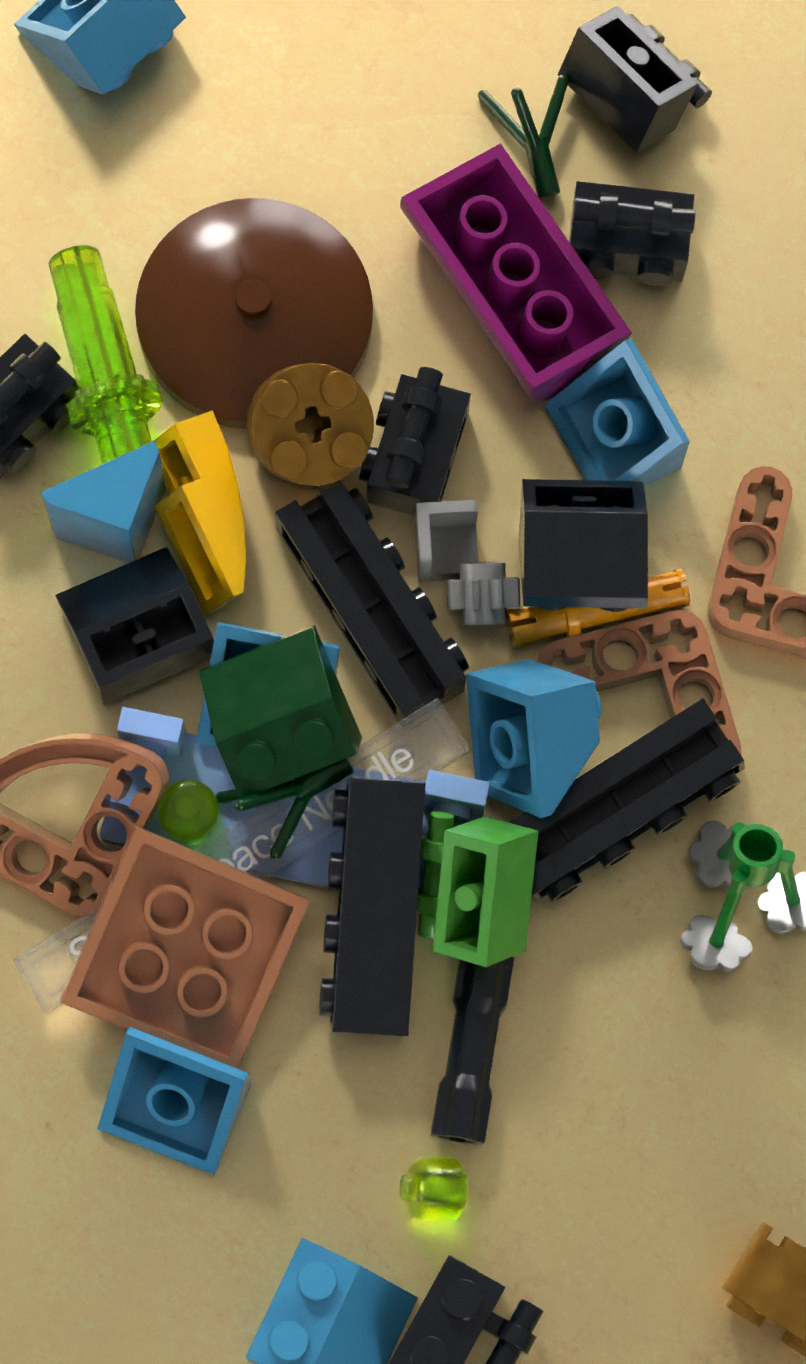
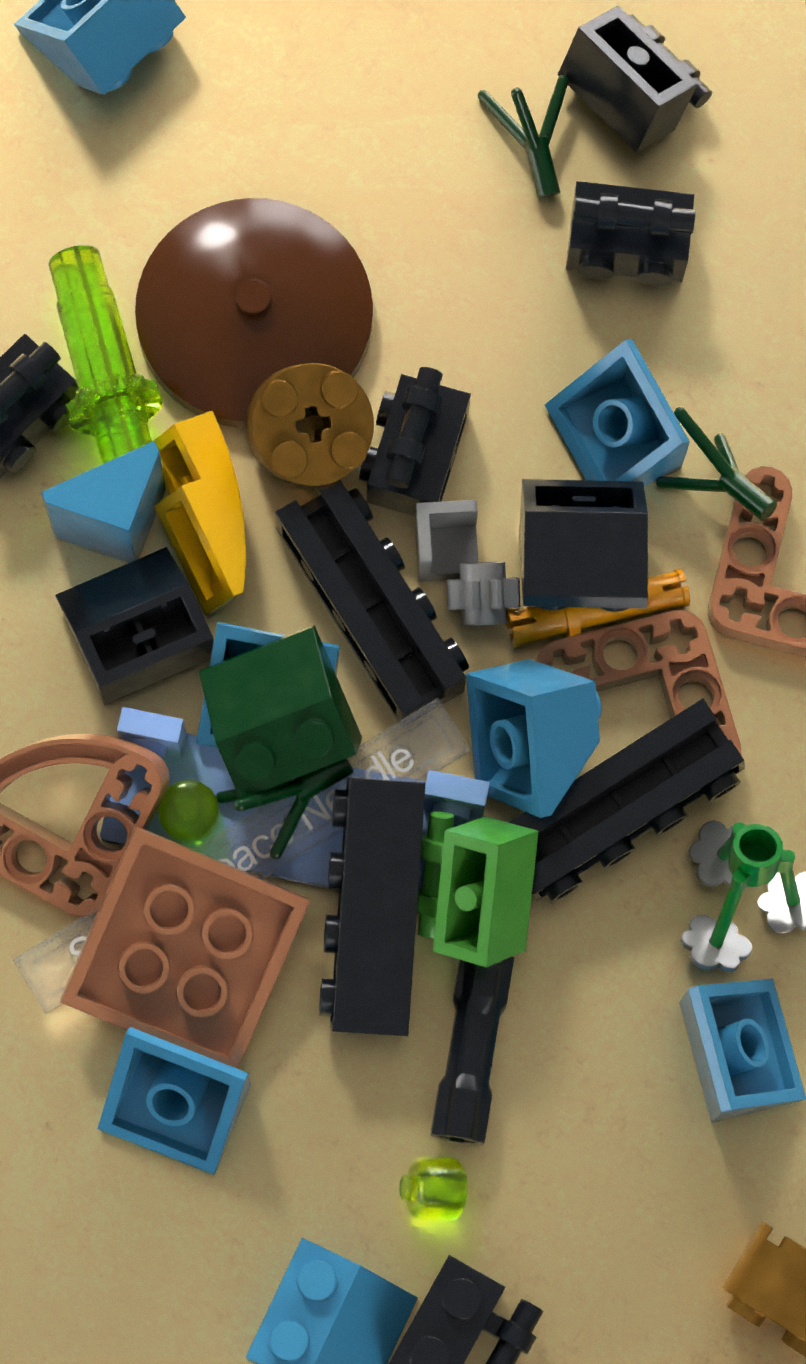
magenta brick [400,143,632,402] -> none
none -> dark green plant [656,407,777,521]
none -> dark azure slope [679,979,806,1123]

